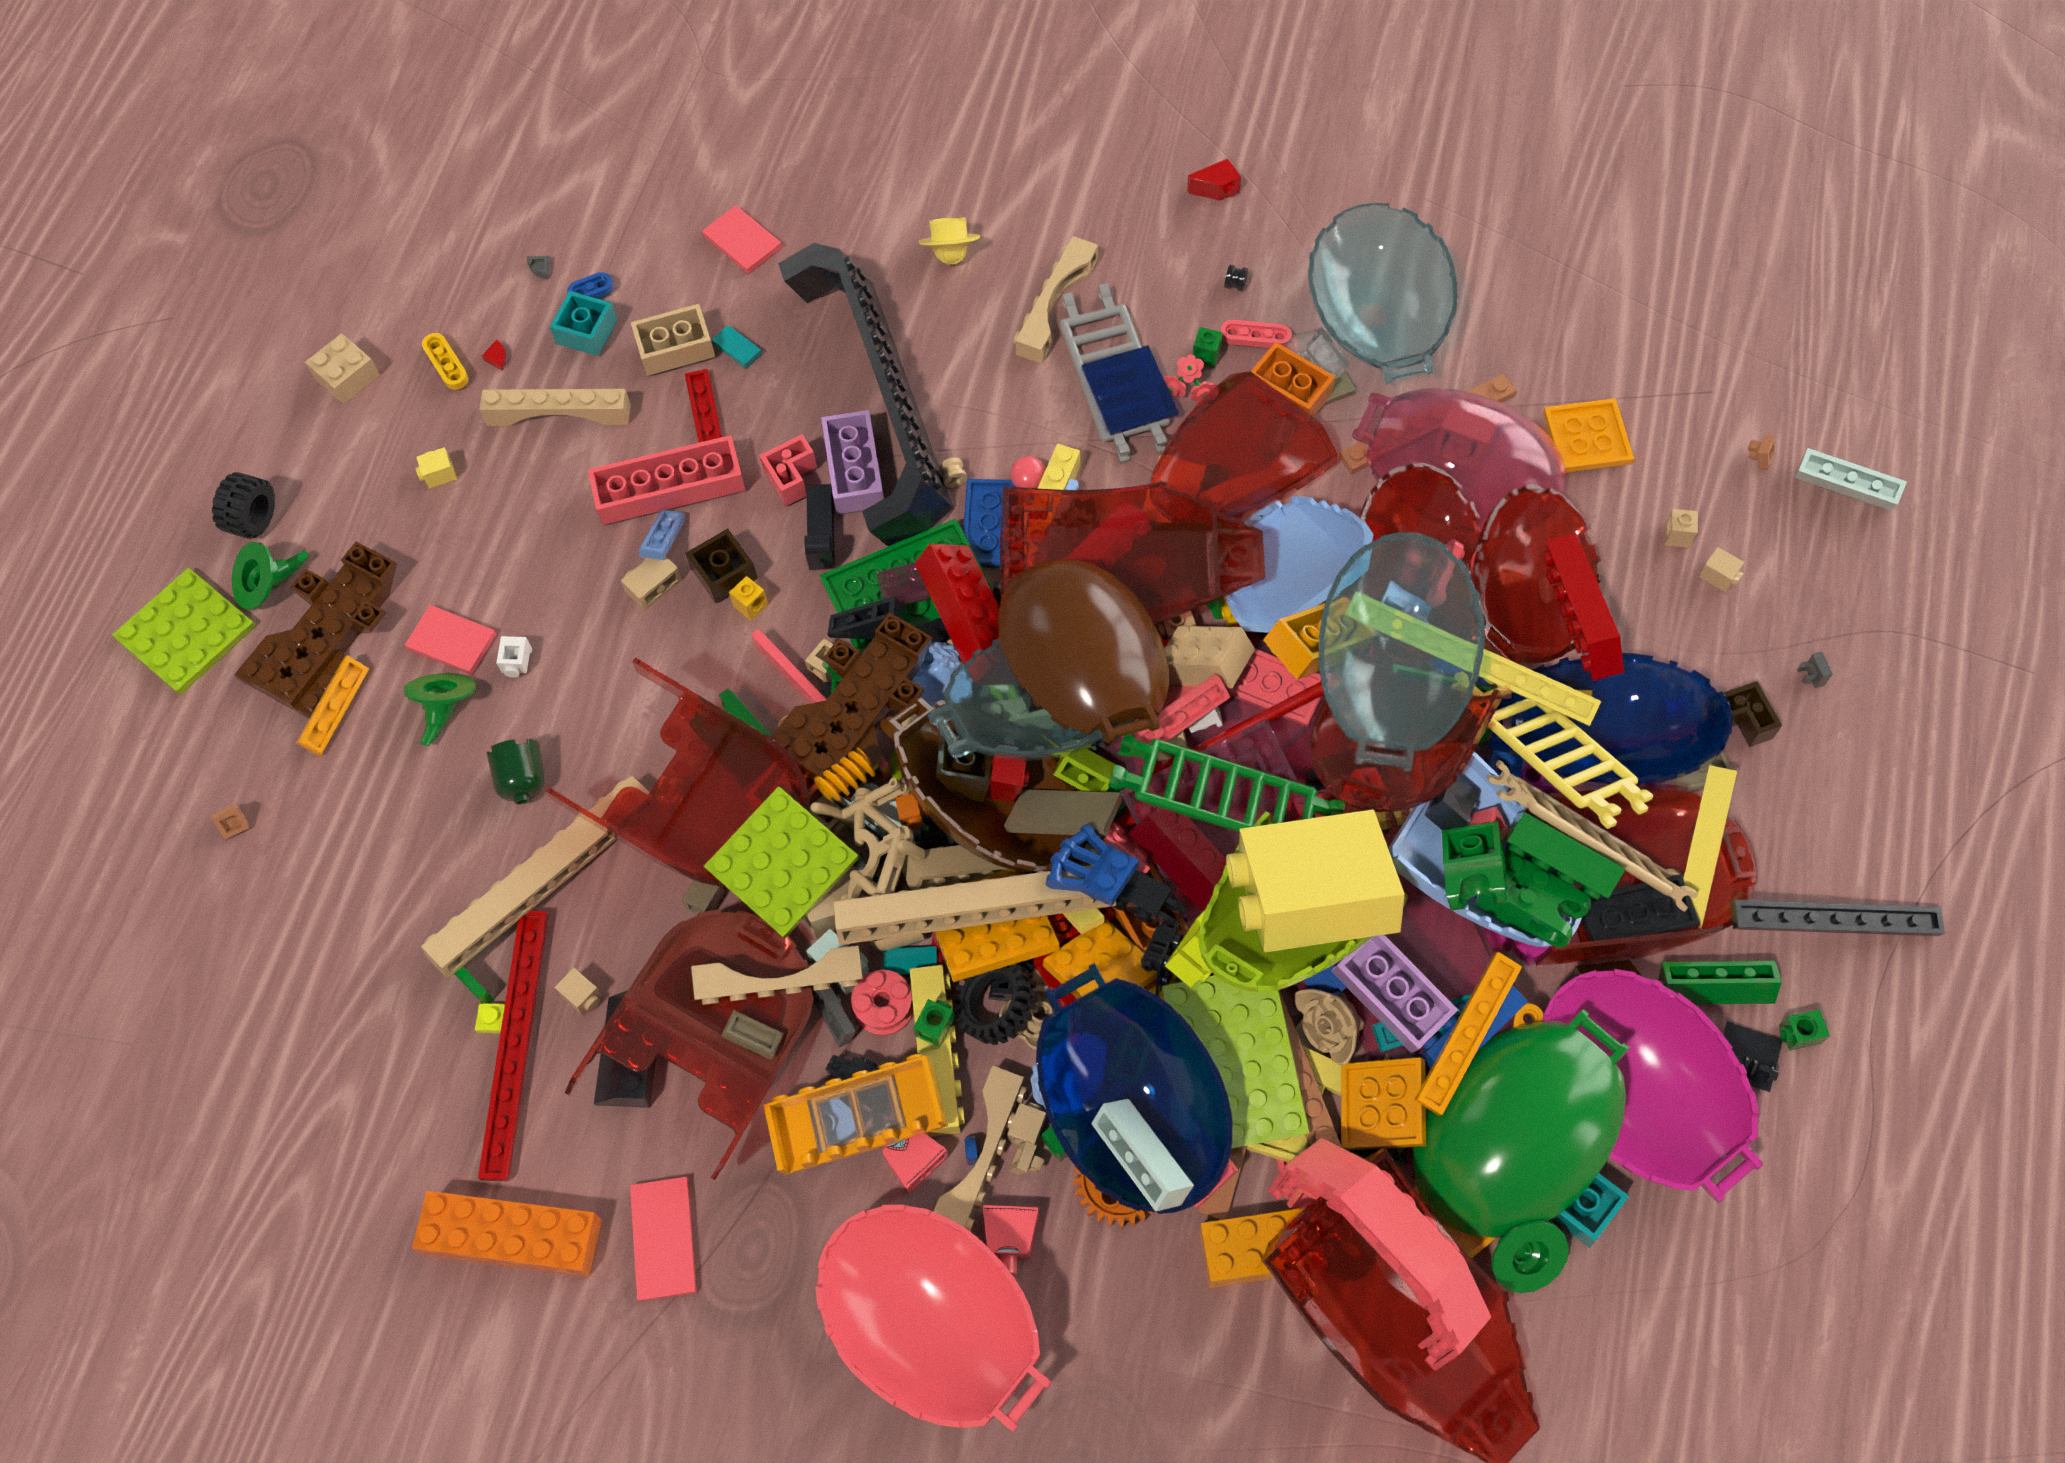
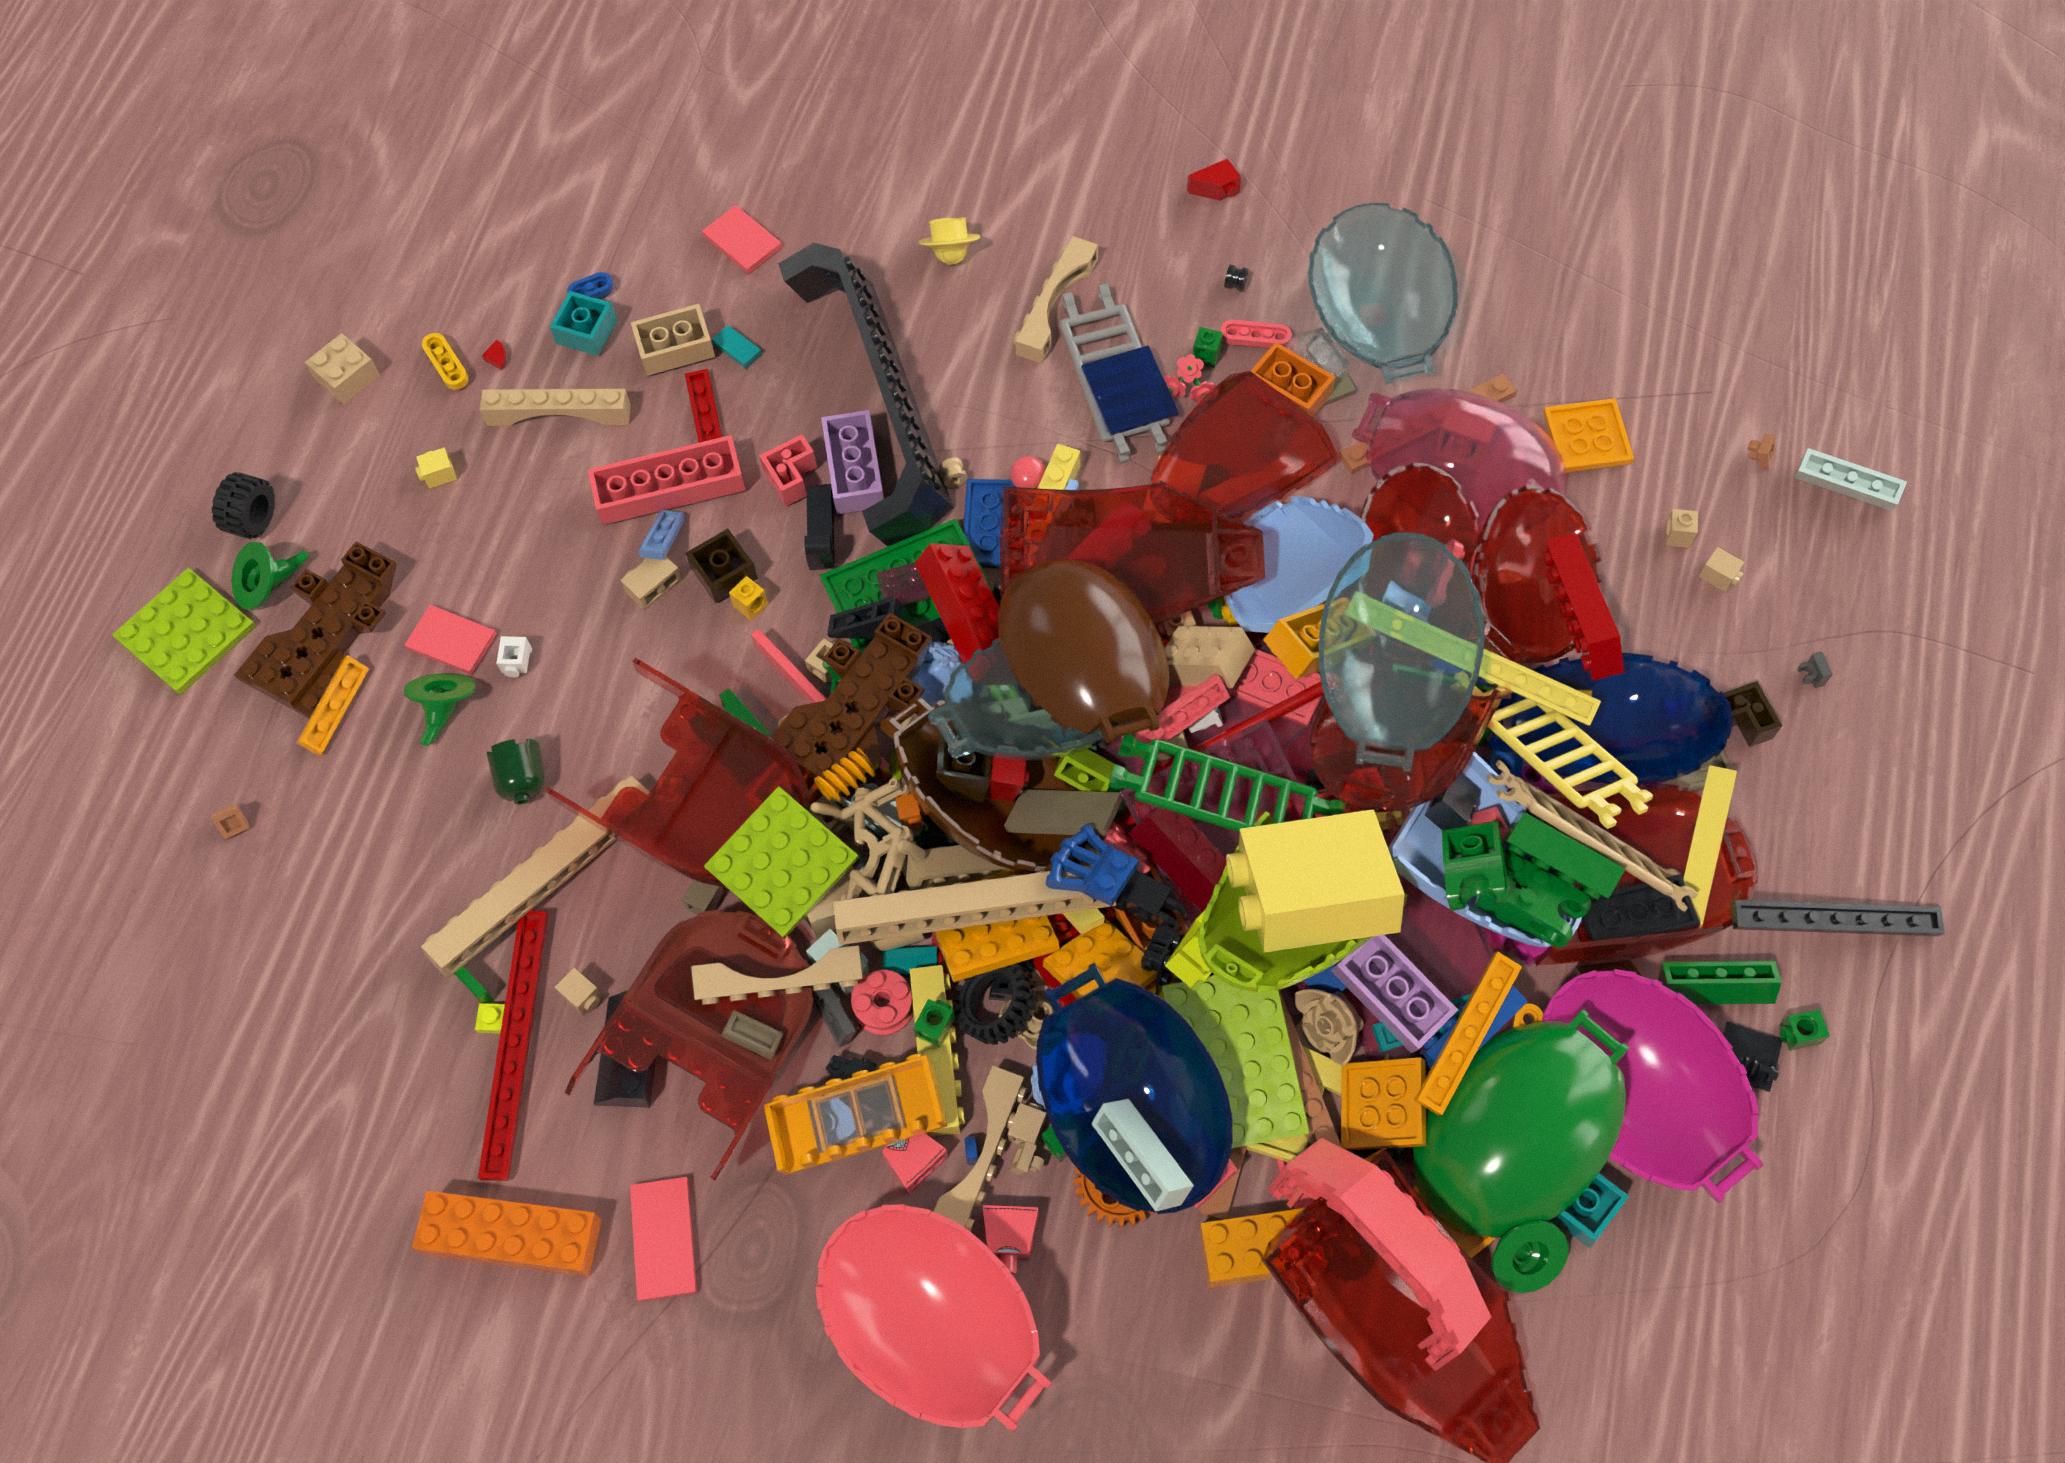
dark grey tile [527,256,551,279] -> none

